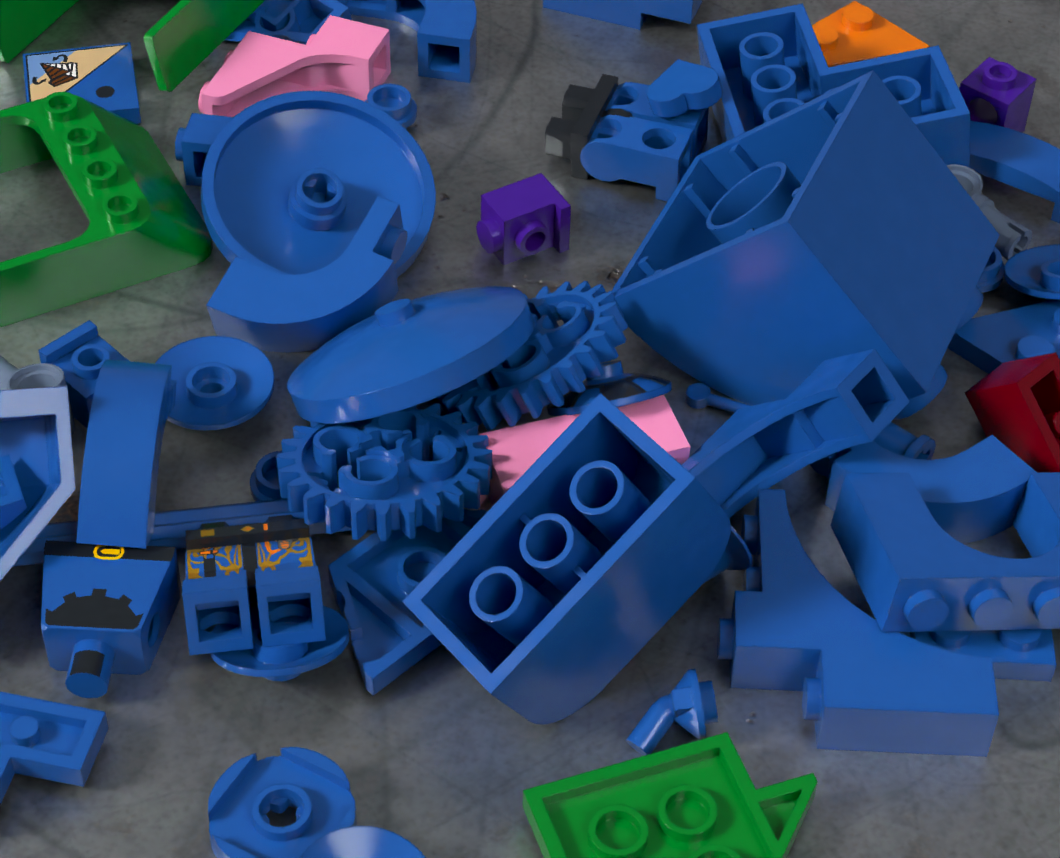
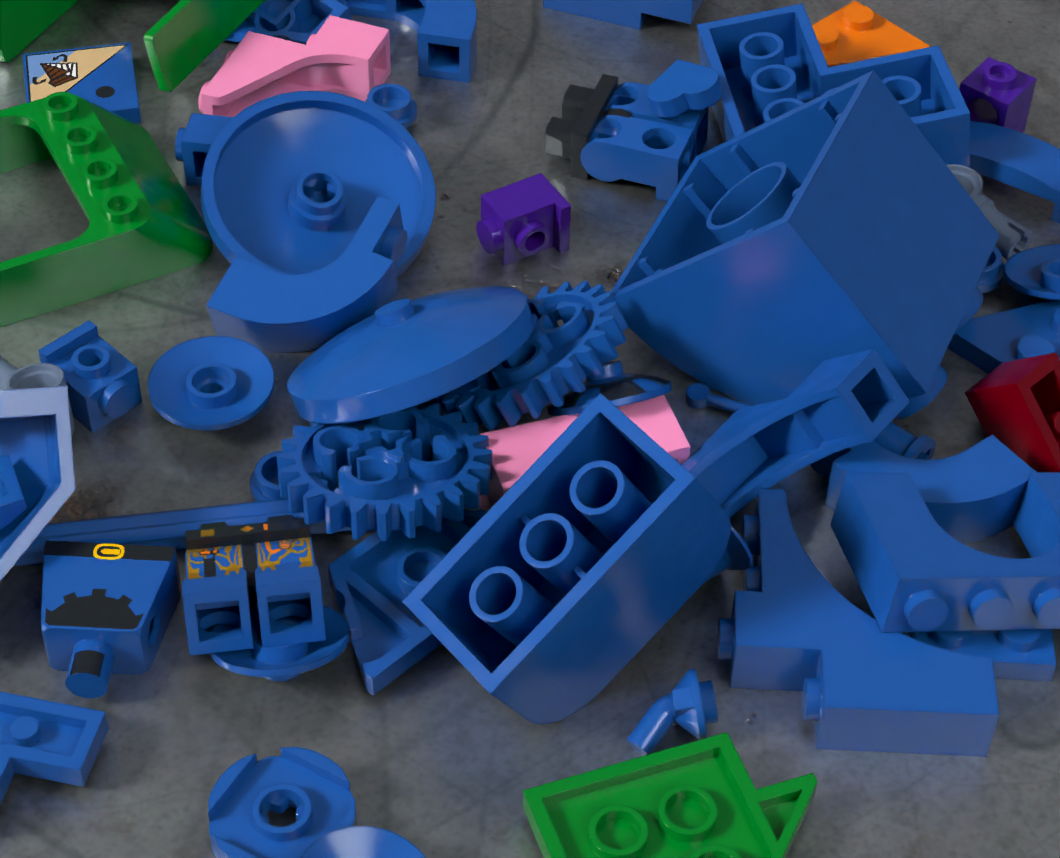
blue arch [76,359,177,549] -> none

